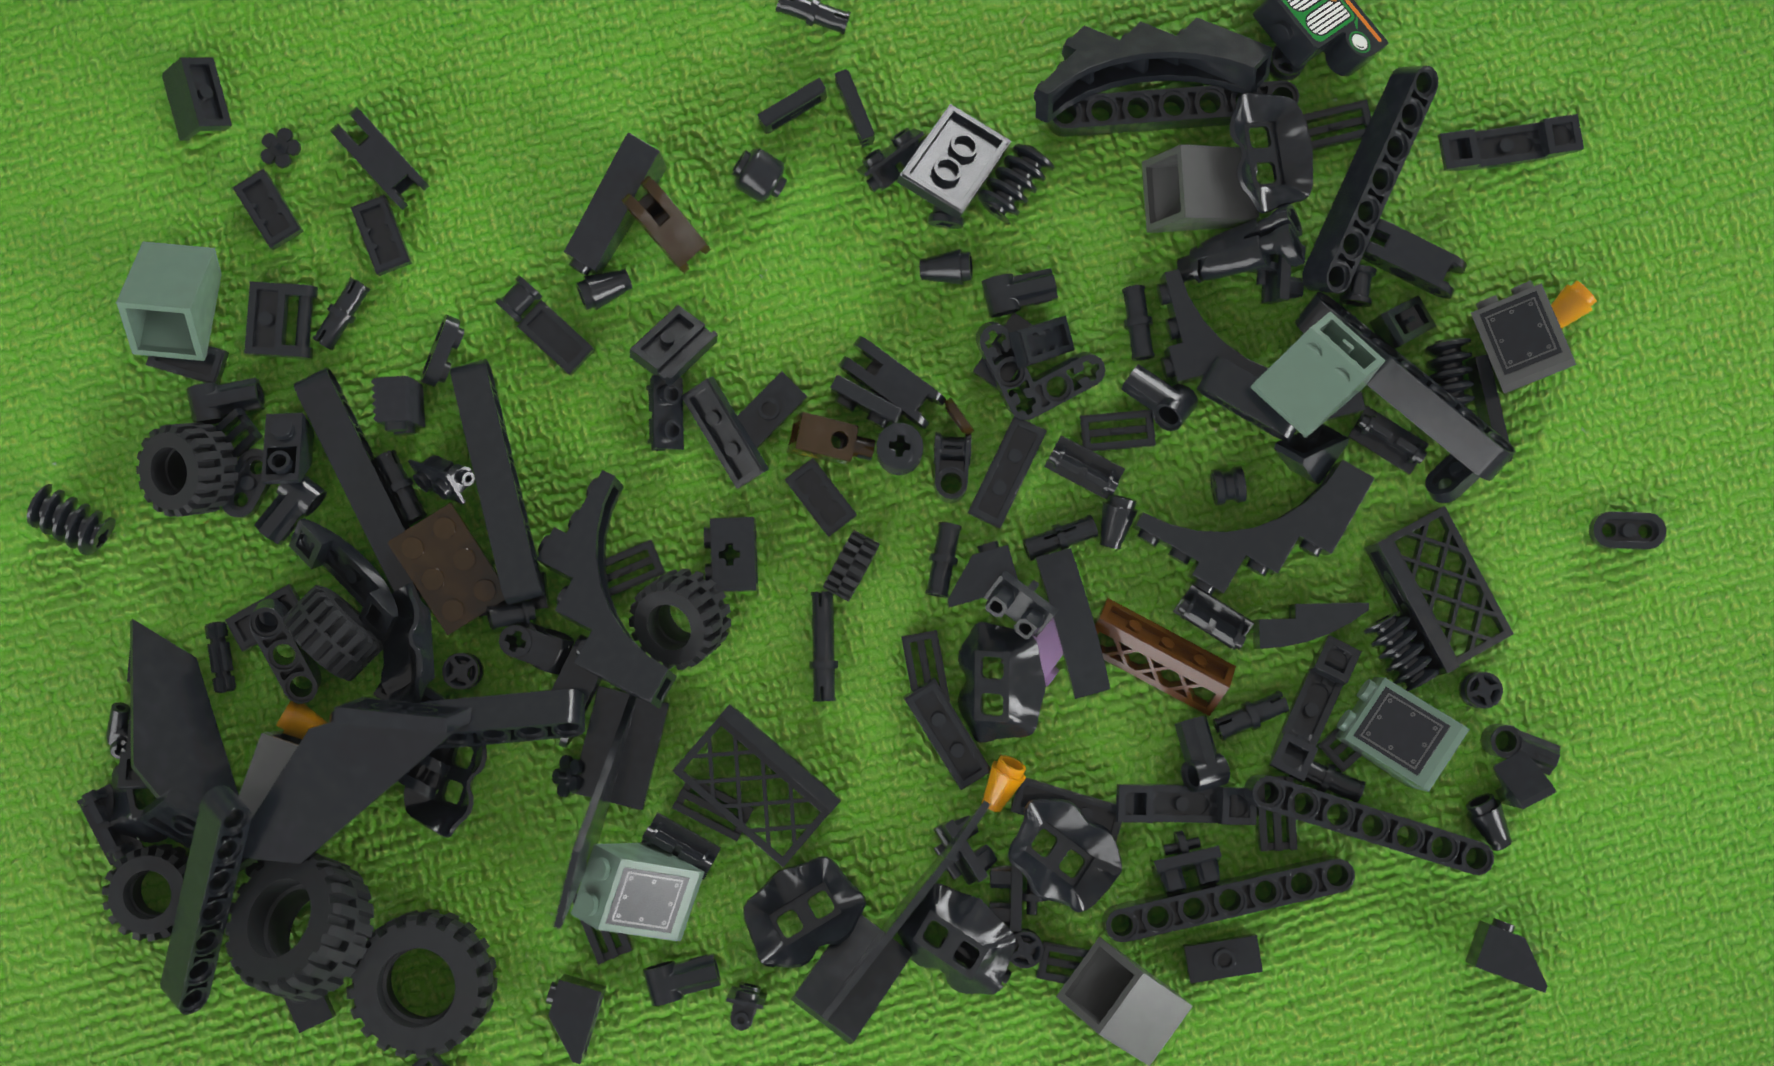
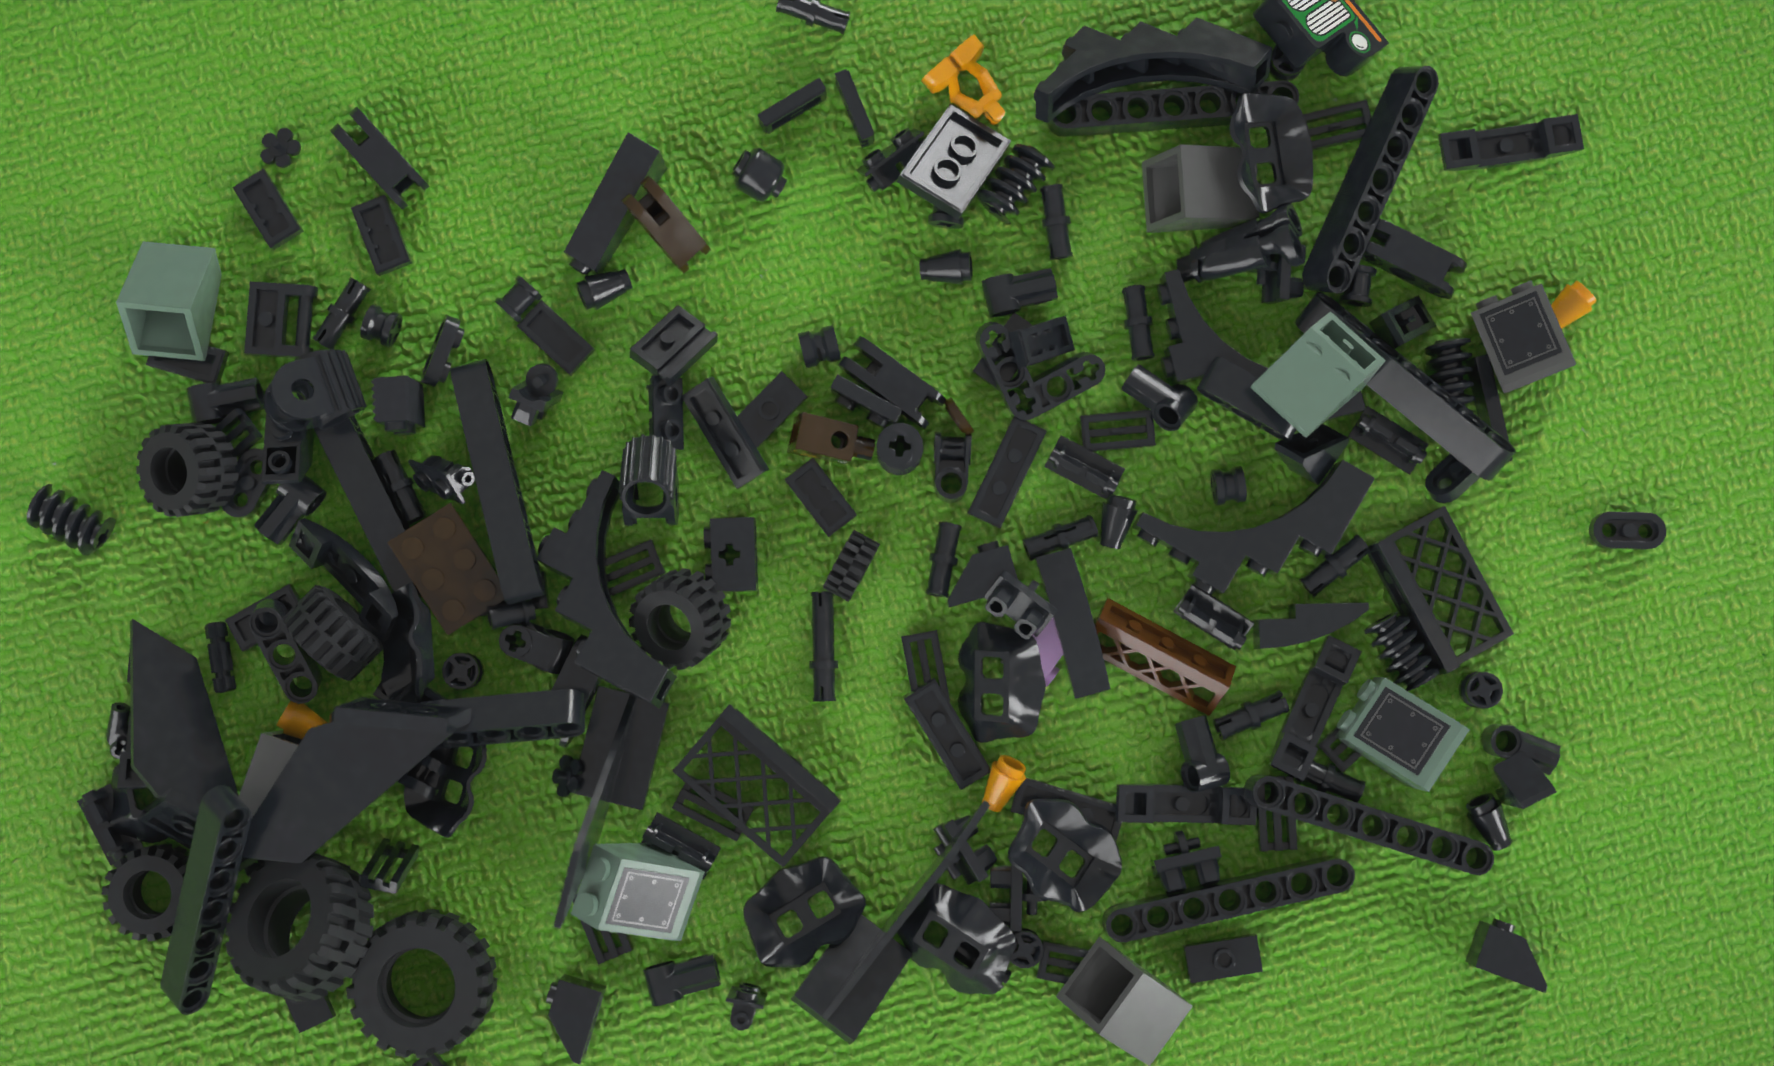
black panel [162,57,232,141] -> none
none -> black piece [264,349,367,432]
none -> black tile [359,838,419,894]
none -> black wheel [360,304,403,348]
none -> black hips [509,363,564,426]
none -> black piece [619,434,679,526]
none -> black wheel [798,325,841,369]
none -> light orange piece [921,34,1005,125]
none -> black pin [1040,184,1073,260]
none -> black pin [1299,534,1371,597]

